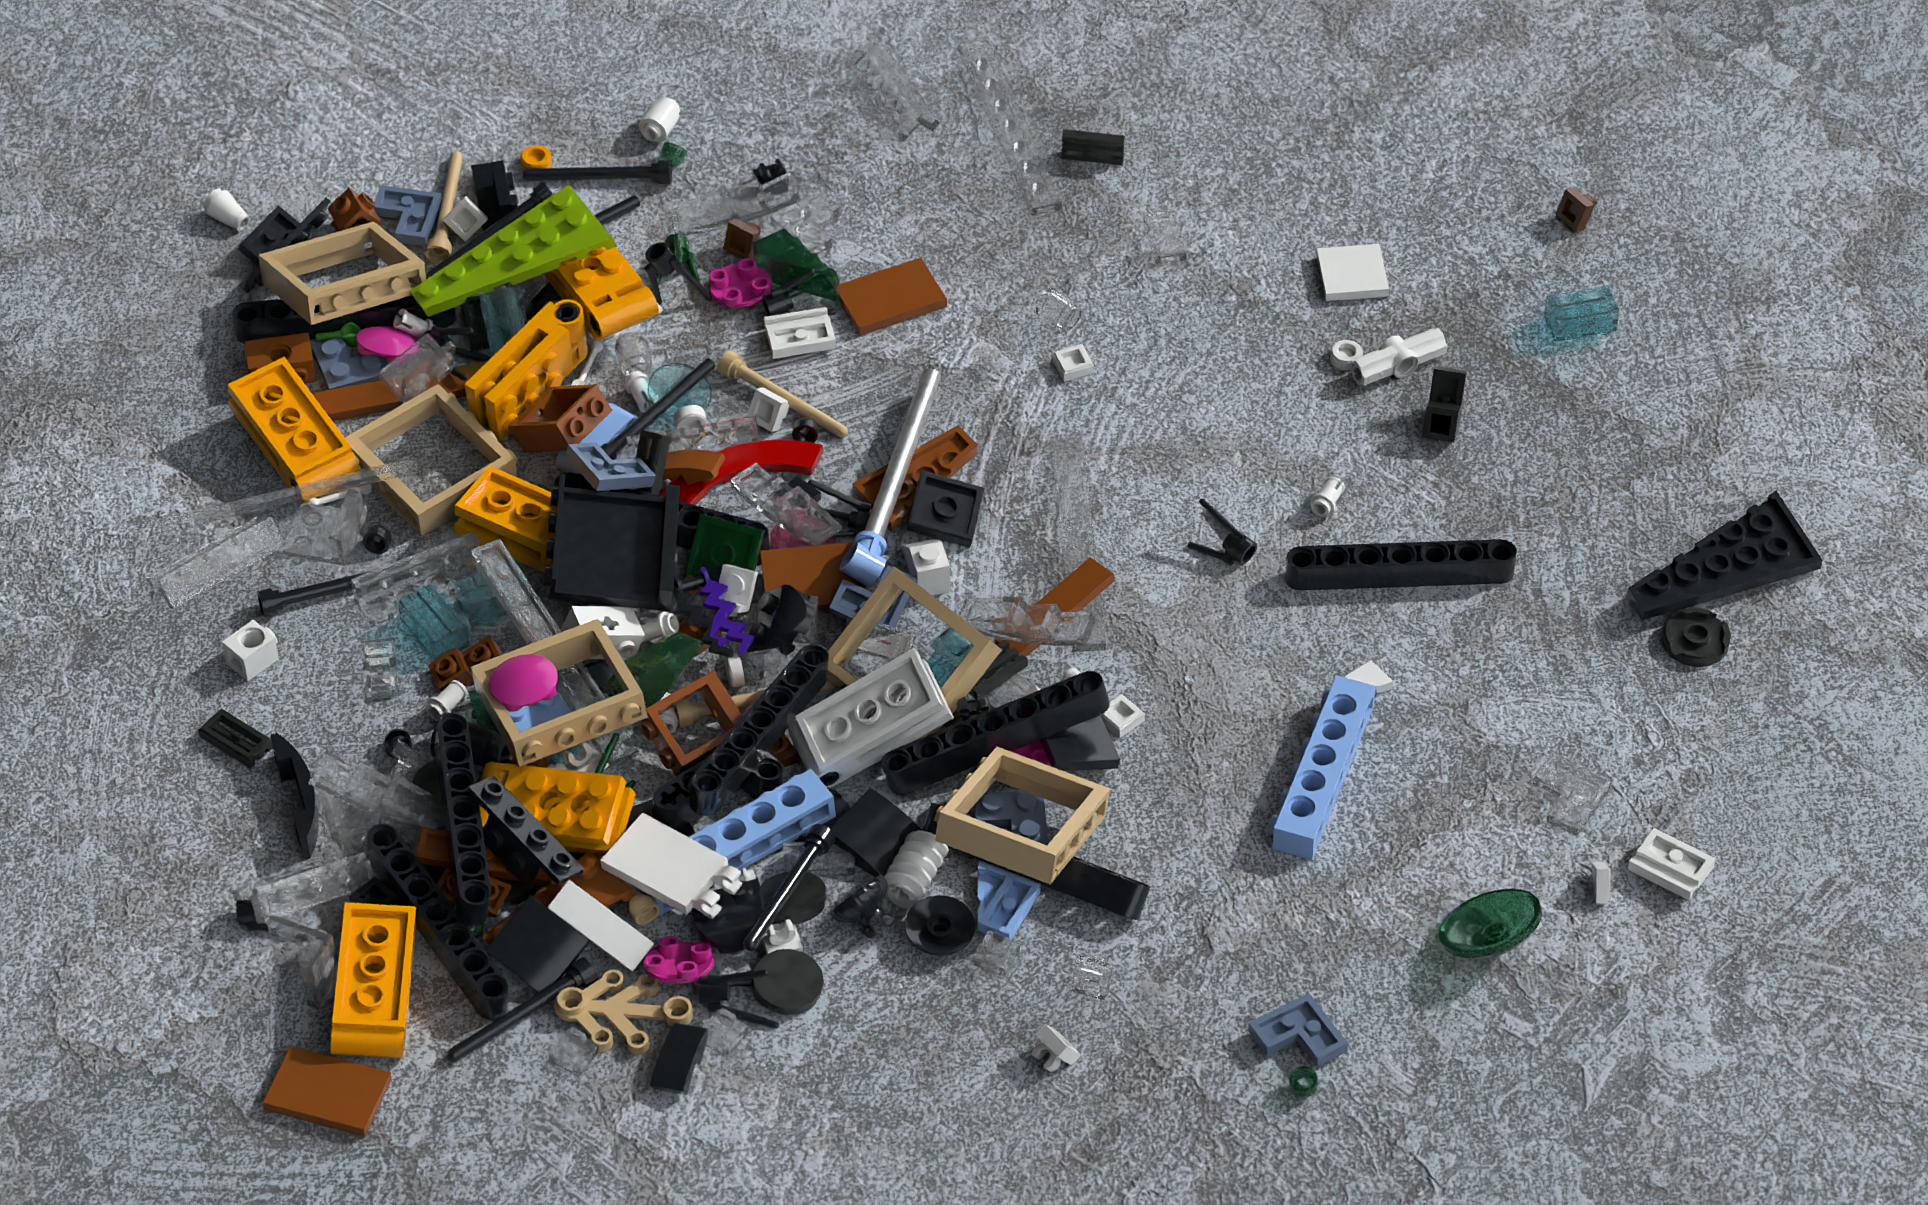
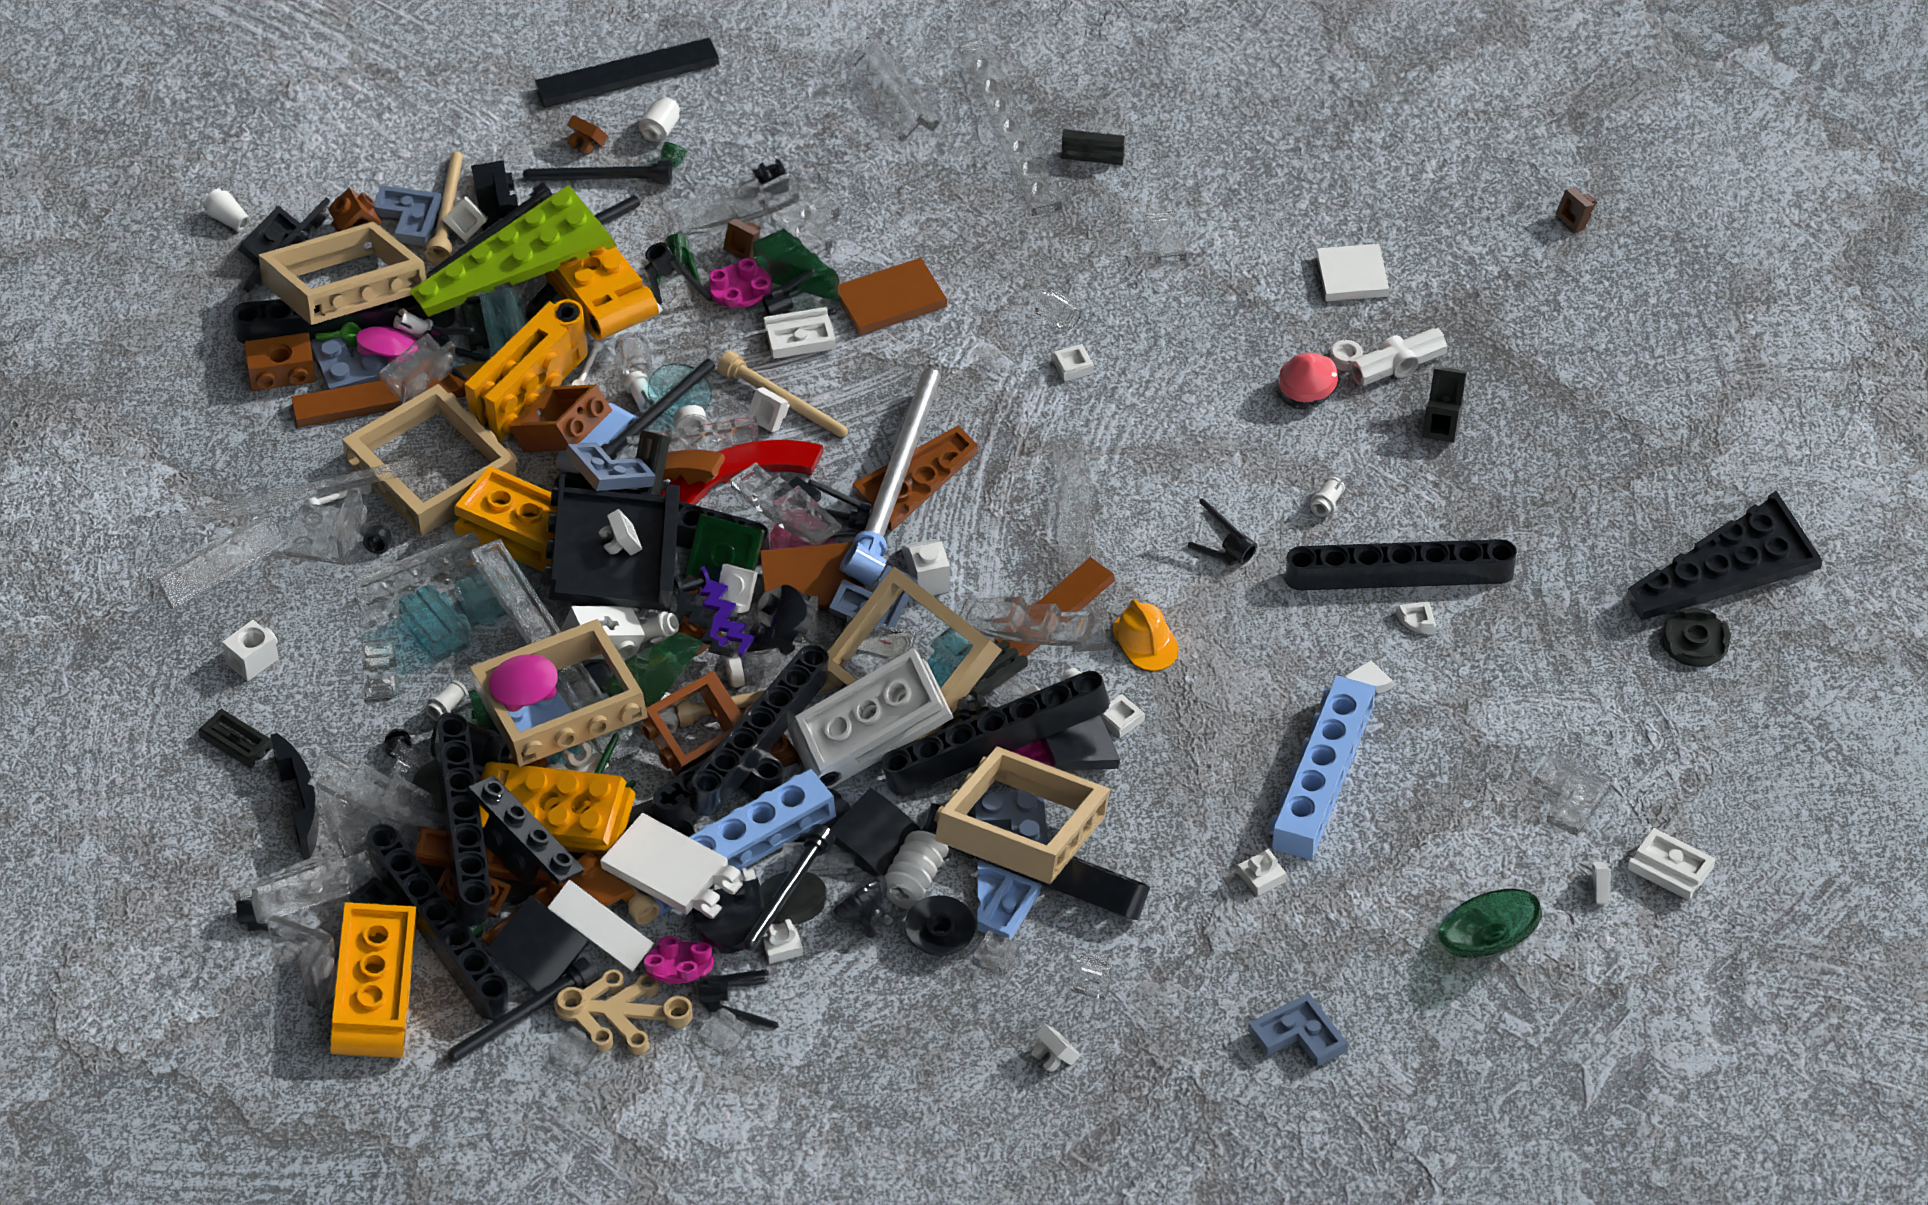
light orange hinge [228,357,361,504] -> none
black piece [257,561,418,617] -> none
dark orange tile [262,1046,392,1136] -> none
dark orange slope [428,635,502,692] -> none
light orange tile [520,145,552,170] -> none
black slope [650,1023,709,1095] -> none
pearl dark grey tile [752,949,824,1015] -> none
black hinge [792,417,819,443] -> none
black tile [906,470,984,548] -> none
clear green hinge [1289,1066,1319,1098] -> none
clear light blue brick [1544,285,1619,342] -> none
none -> black tile [535,37,720,108]
none -> dark orange tile [567,115,609,155]
none -> white tile [599,509,642,555]
none -> light orange piece [1113,599,1179,671]
none -> white tile [1237,849,1287,897]
none -> coral hair [1277,352,1341,410]
none -> white tile [1396,601,1436,635]

